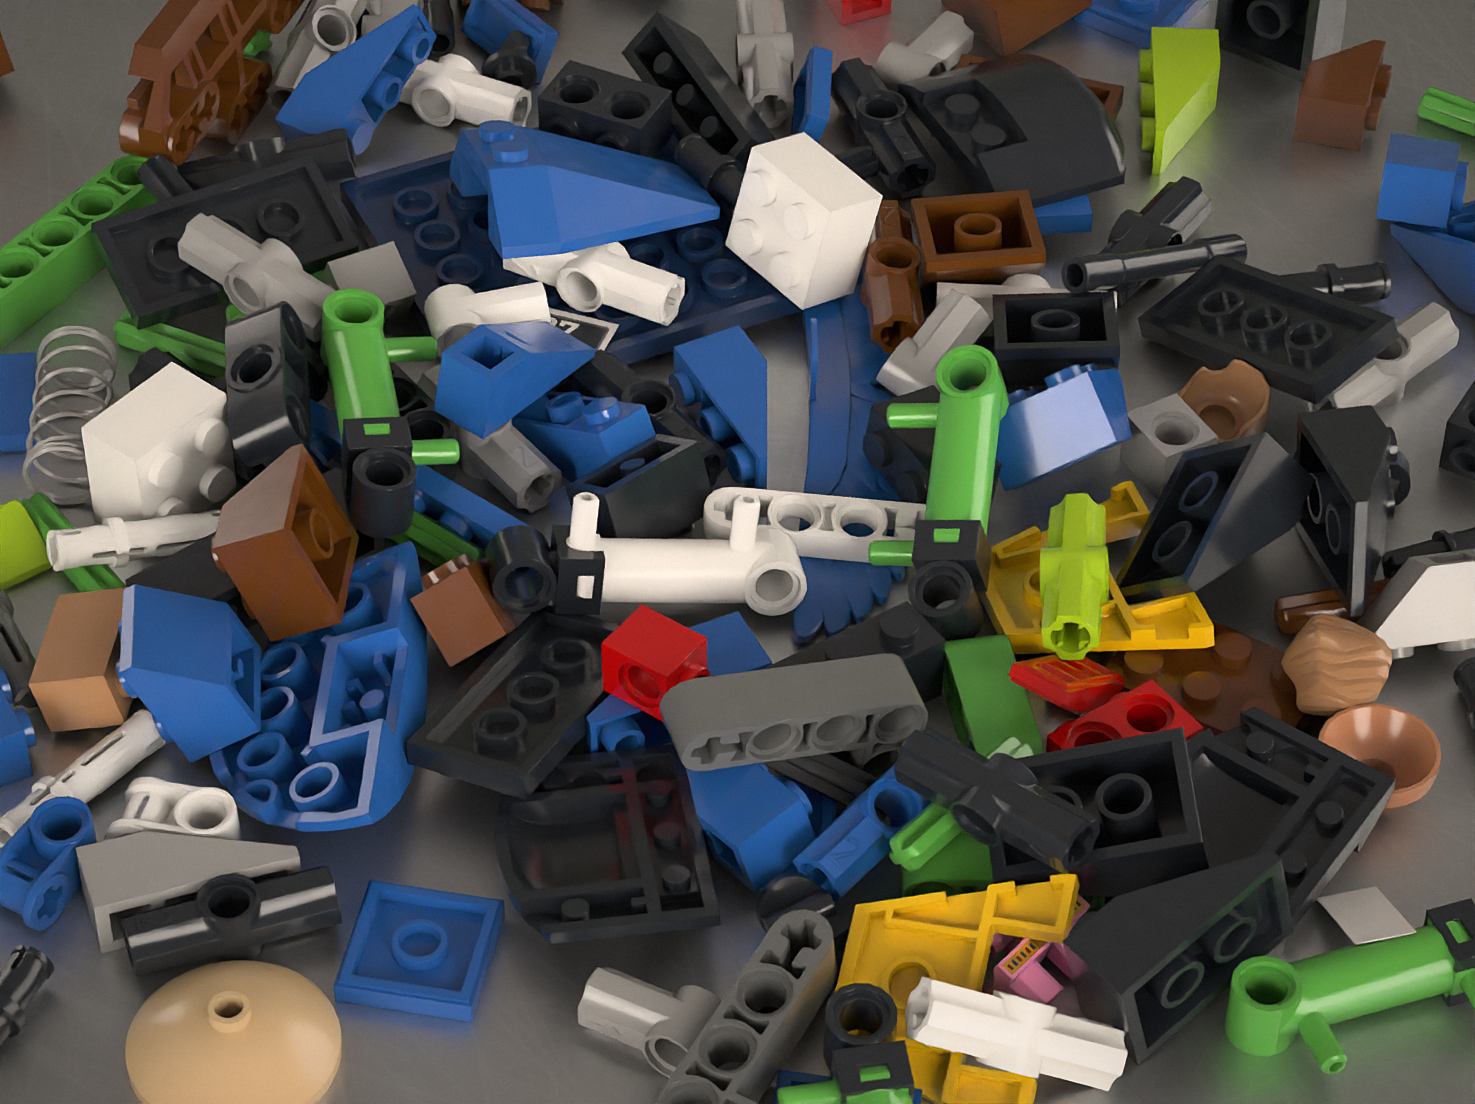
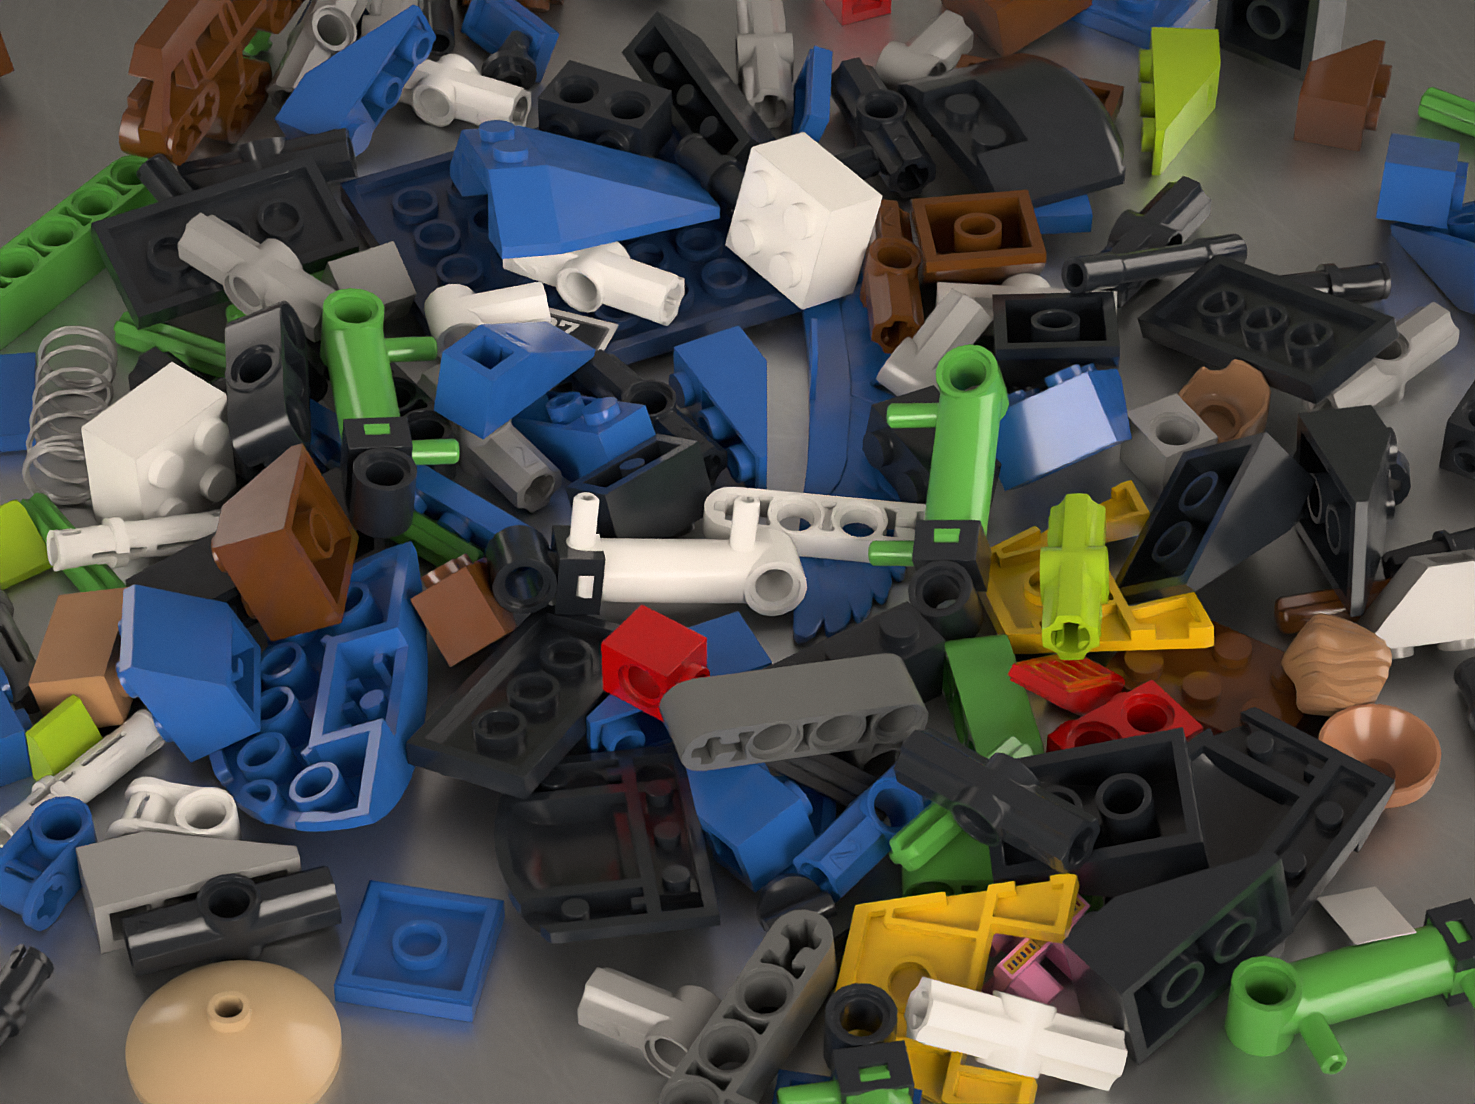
none -> lime slope [26,694,103,781]

